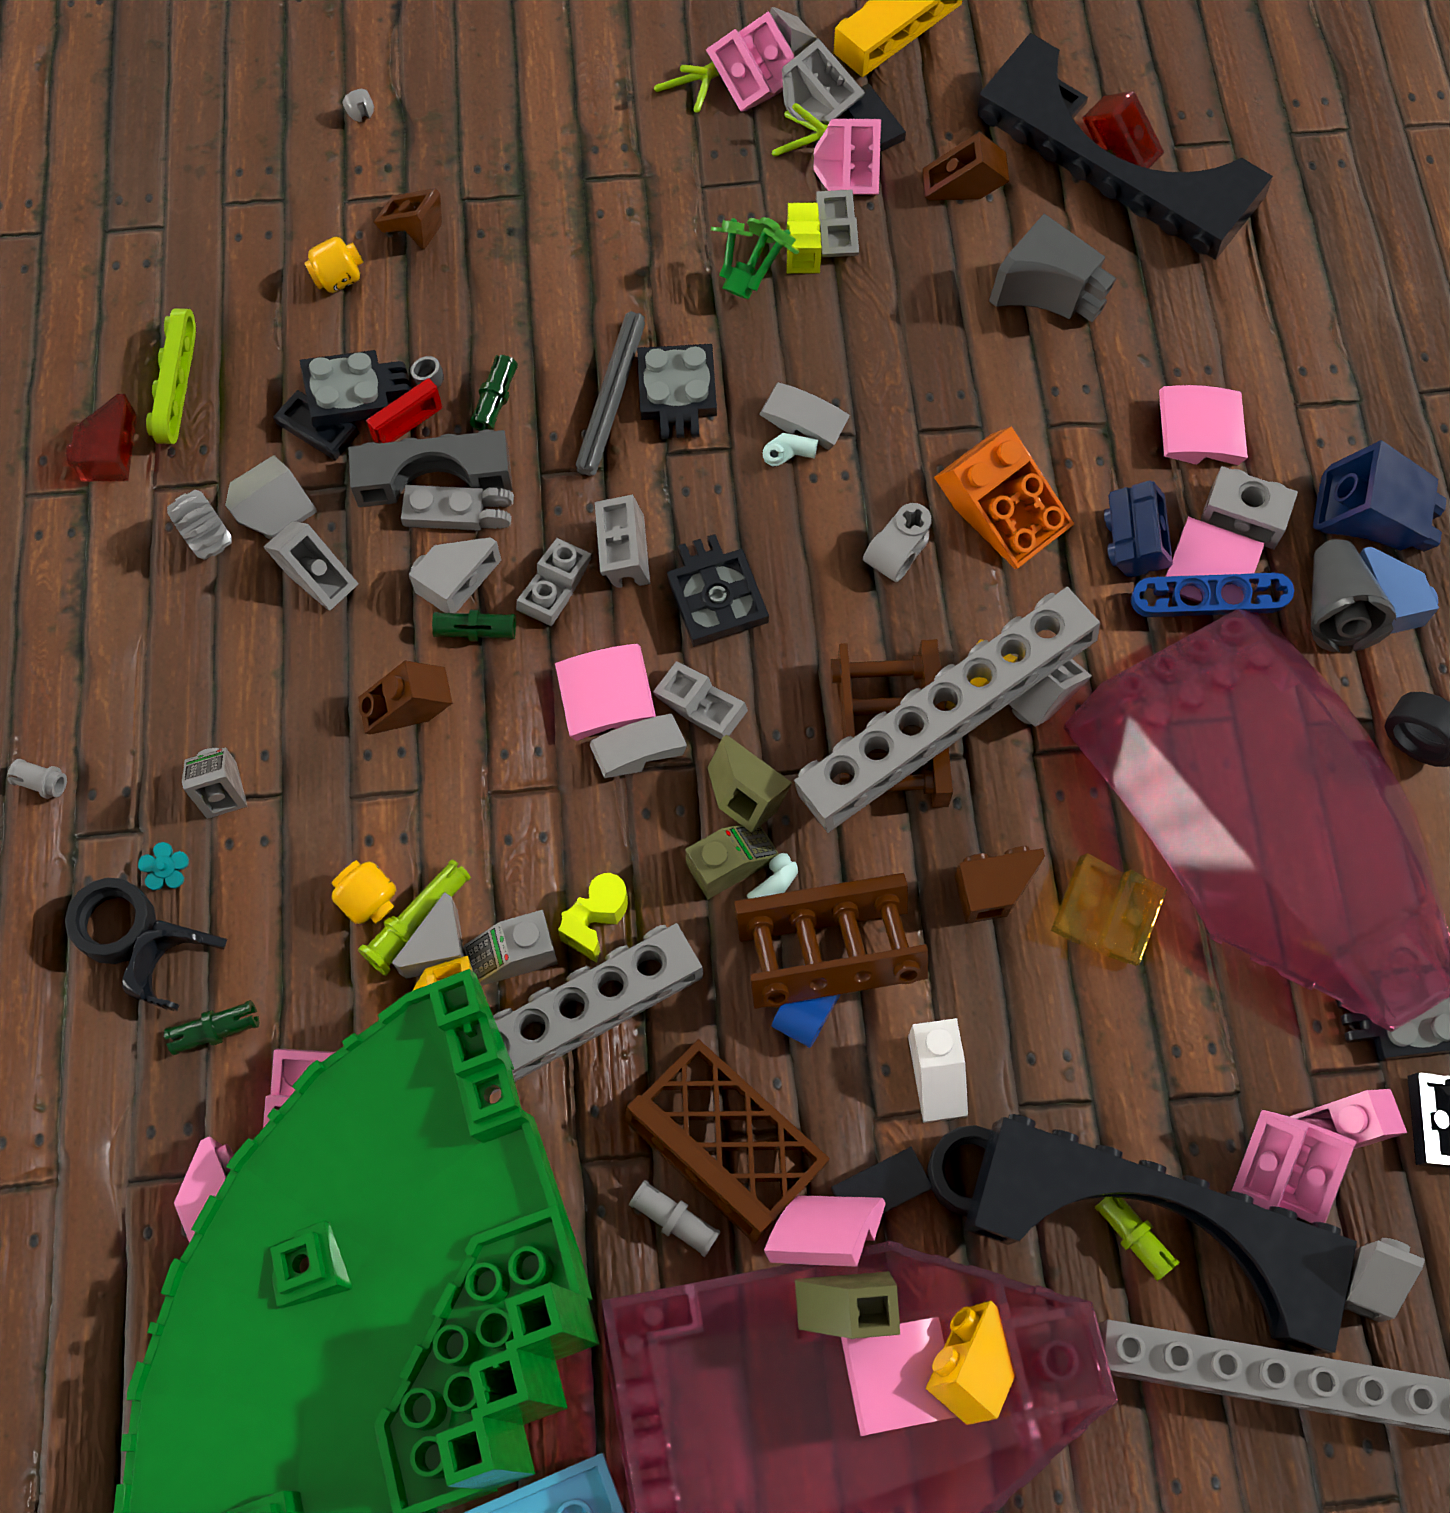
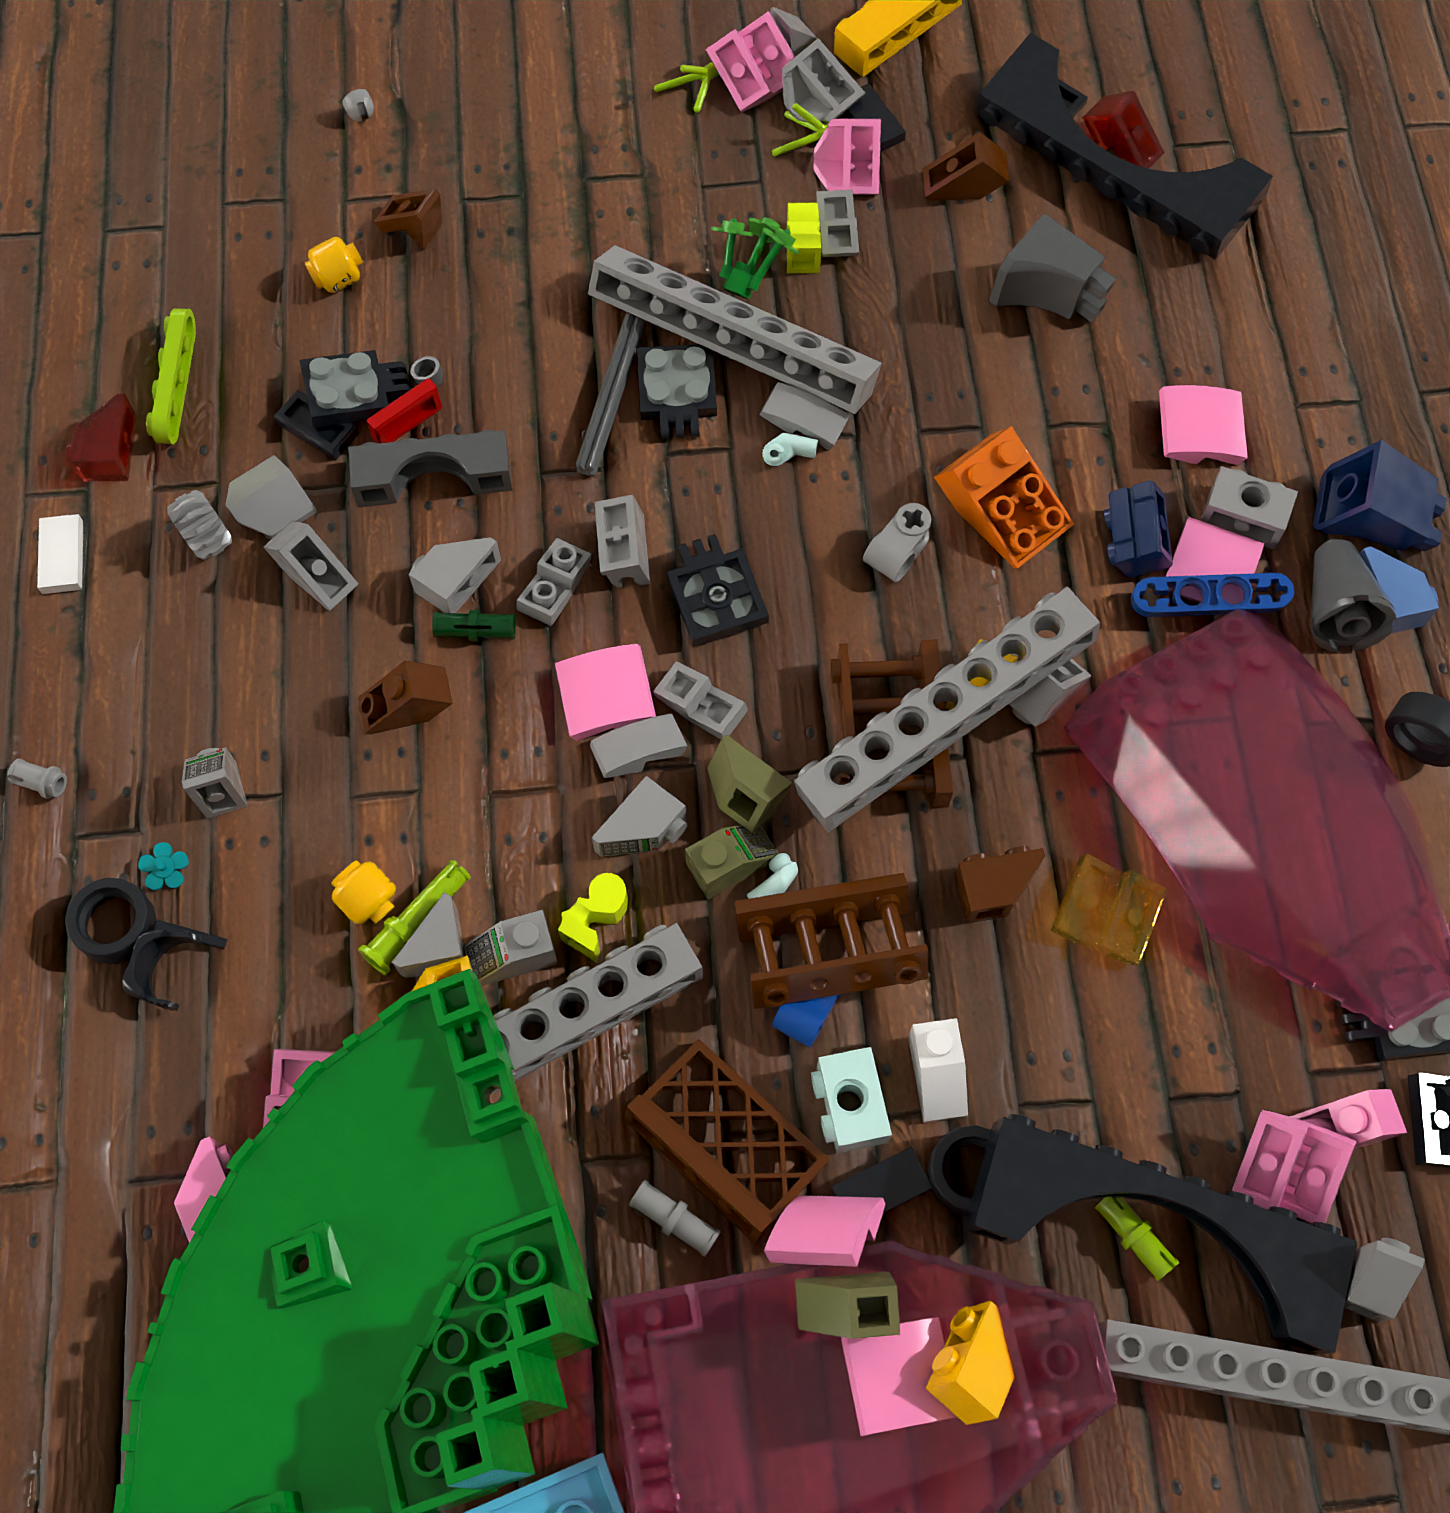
dark green pin [164,1000,260,1056] -> none
light grey hinge [401,485,514,530] -> none
dark green pin [470,354,518,431] -> none
none -> white tile [37,514,83,594]
none -> light grey brick [588,245,882,414]
none -> light grey slope [592,776,687,857]
none -> light aqua brick [811,1047,892,1154]

